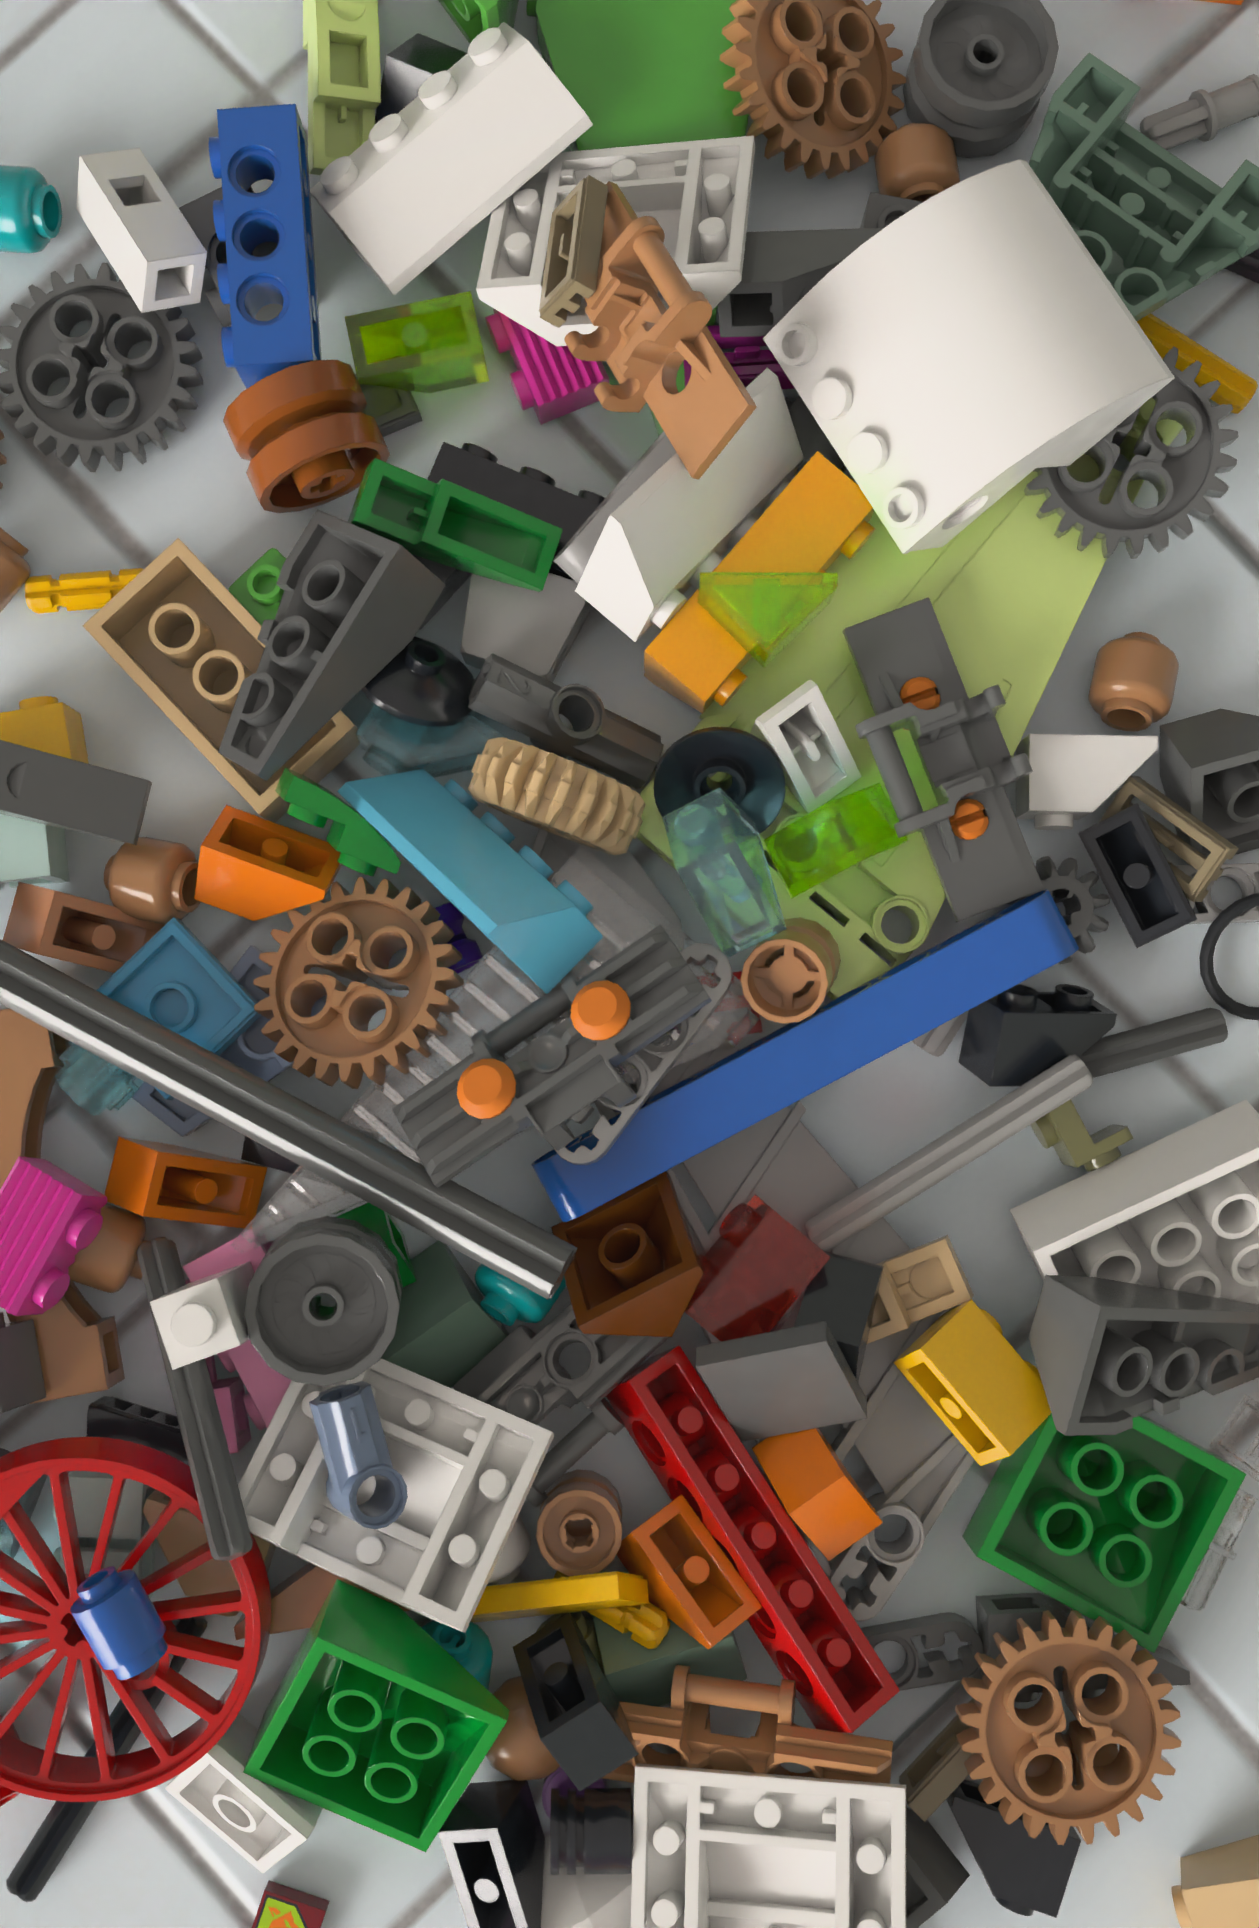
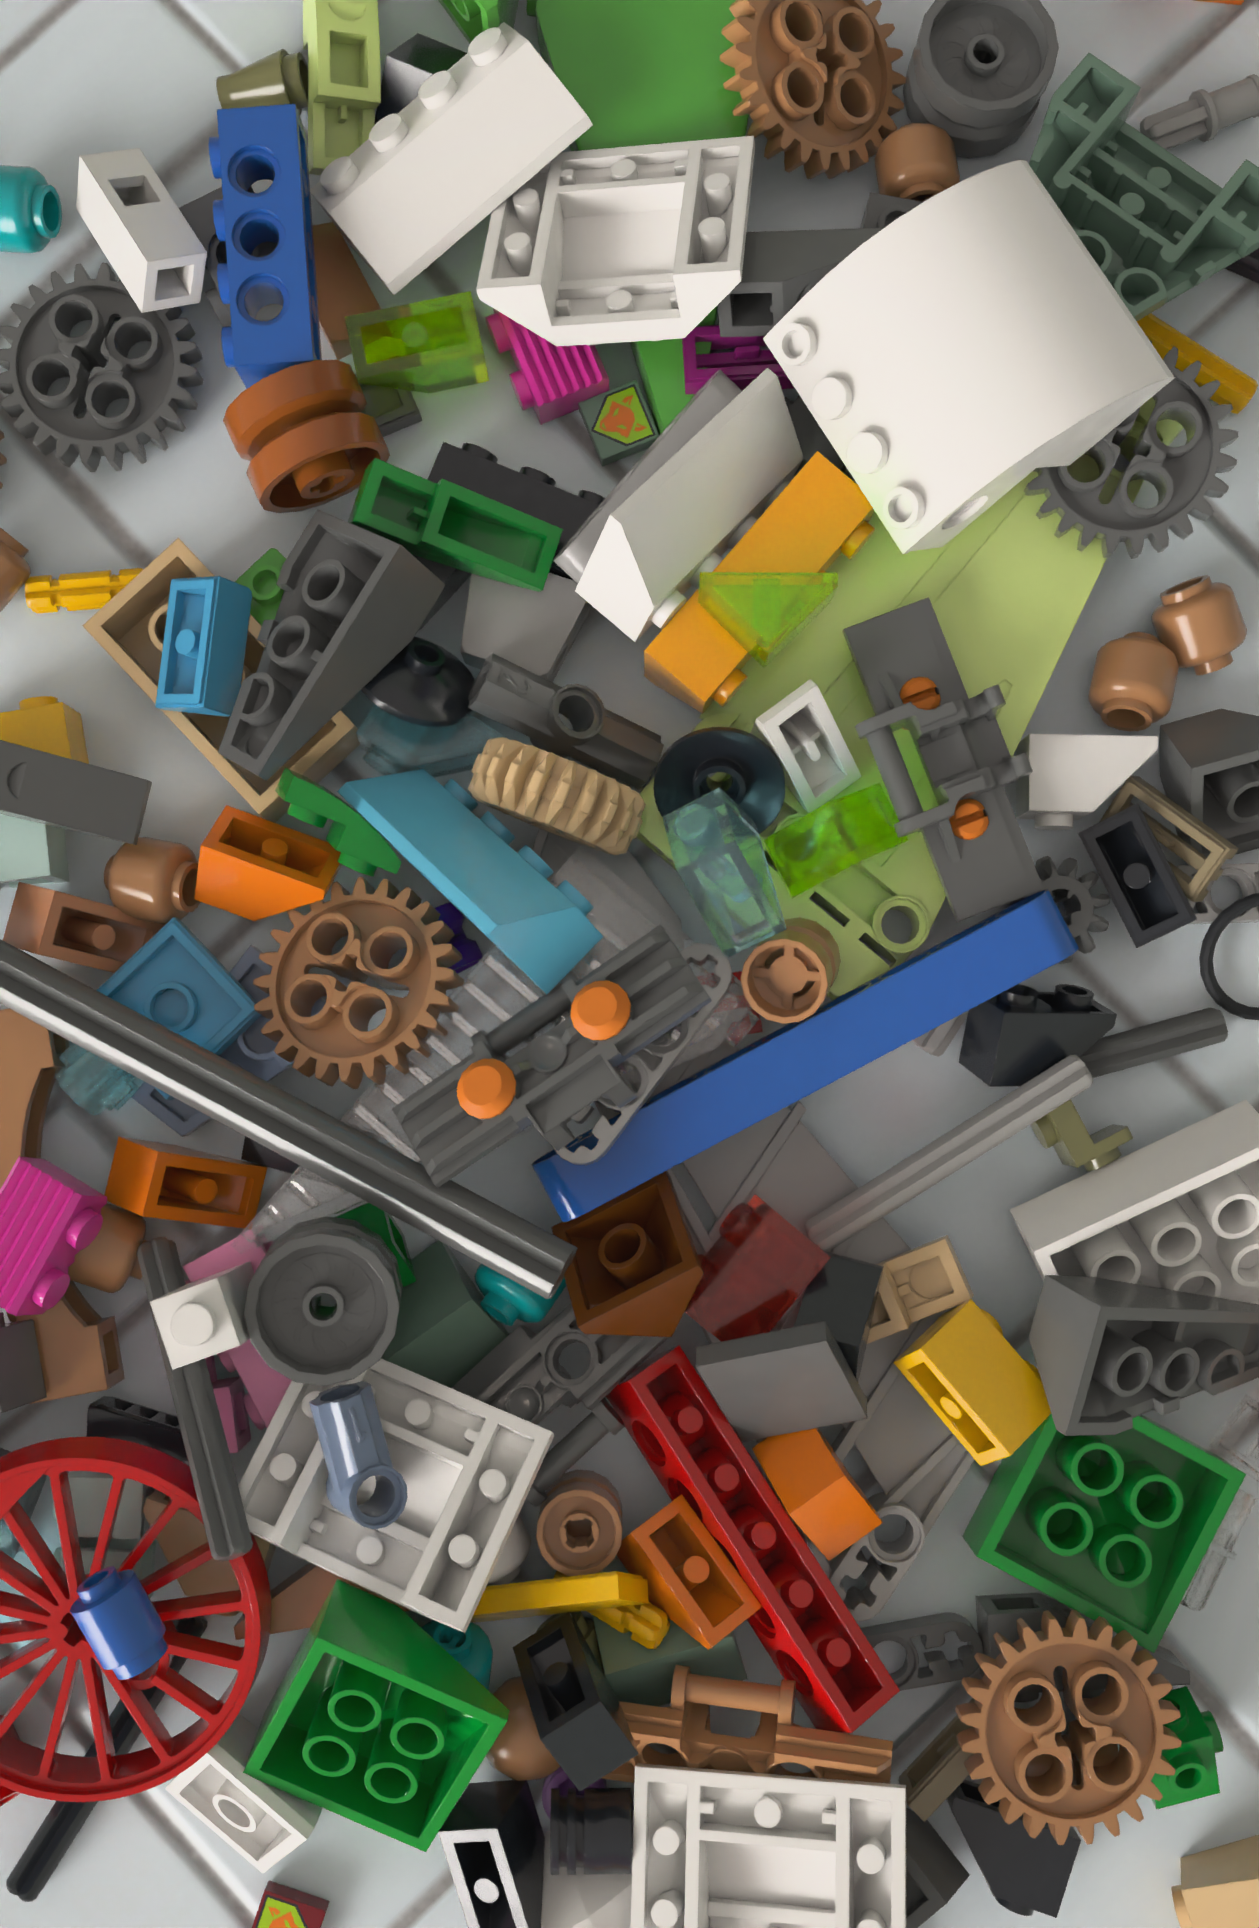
dark tan tile [539,175,608,328] -> none
medium nougat piece [564,181,757,479] -> none
none -> dark azure slope [155,576,252,716]
none -> olive cone [216,49,308,116]
none -> nougat slope [313,222,392,360]
none -> tile [578,380,659,467]
none -> medium nougat head [1151,575,1247,675]
none -> green brick [1152,1686,1223,1810]

